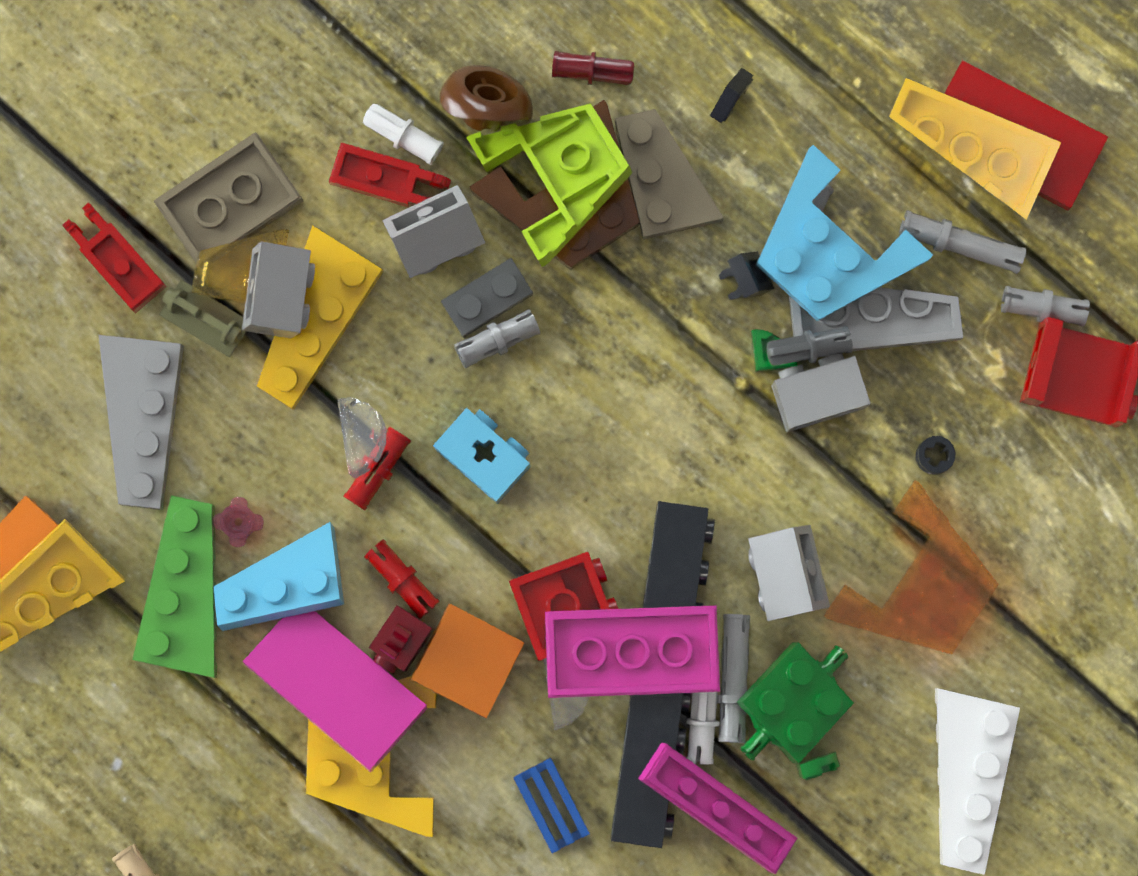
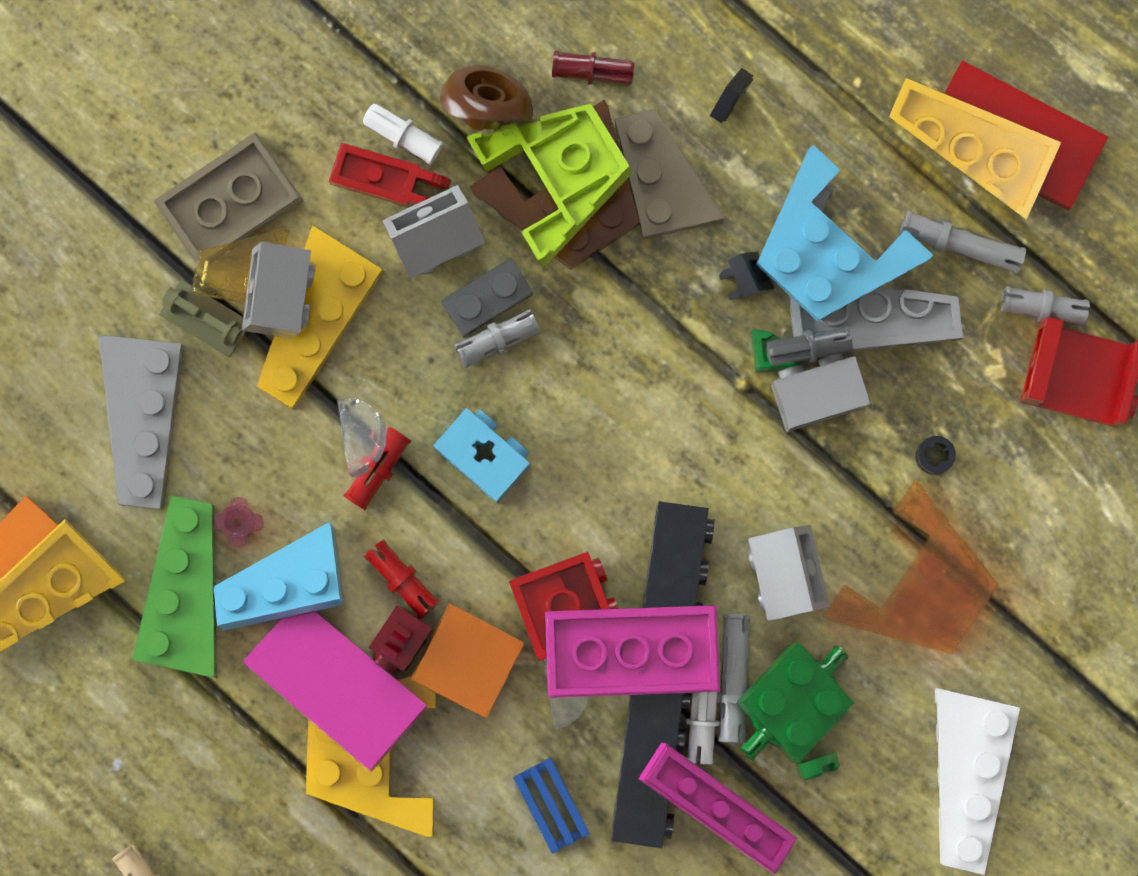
red hinge [62,202,167,314] -> none

